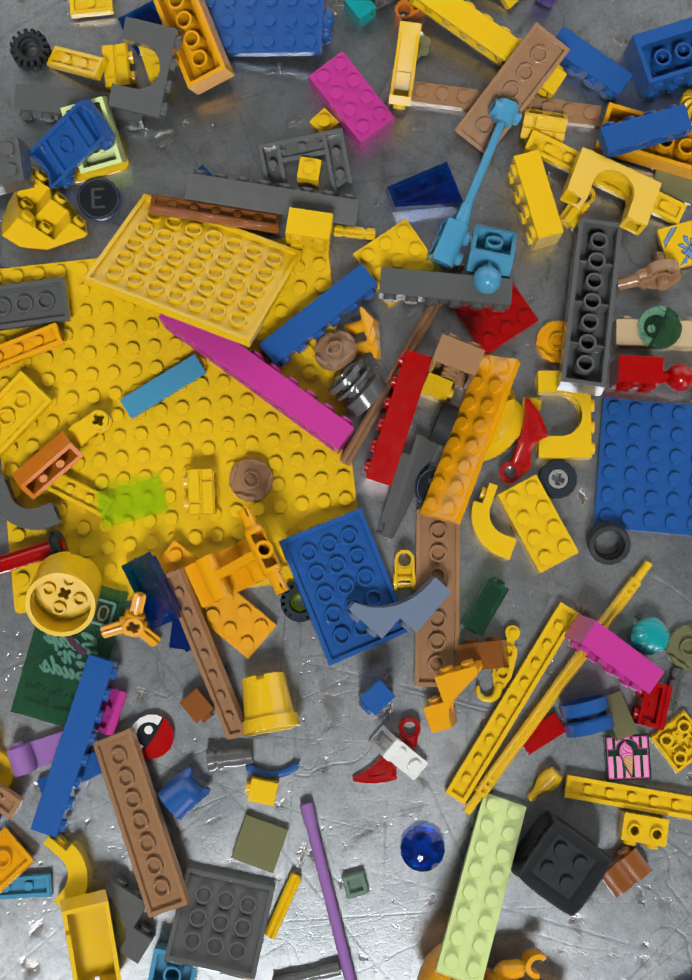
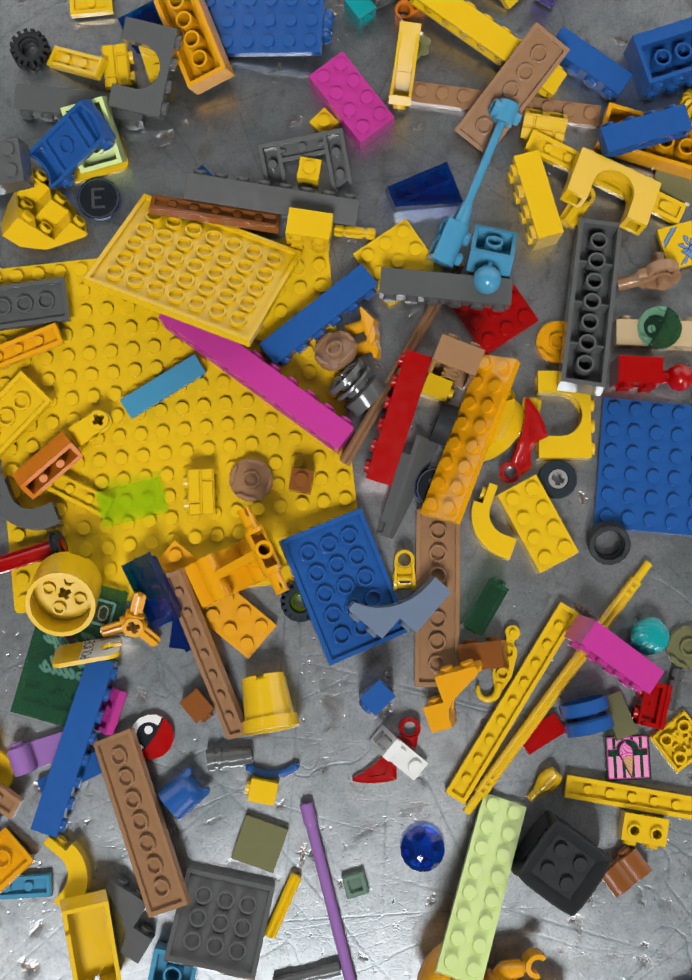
none -> piece [52,636,123,668]
none -> dark orange brick [288,467,315,495]

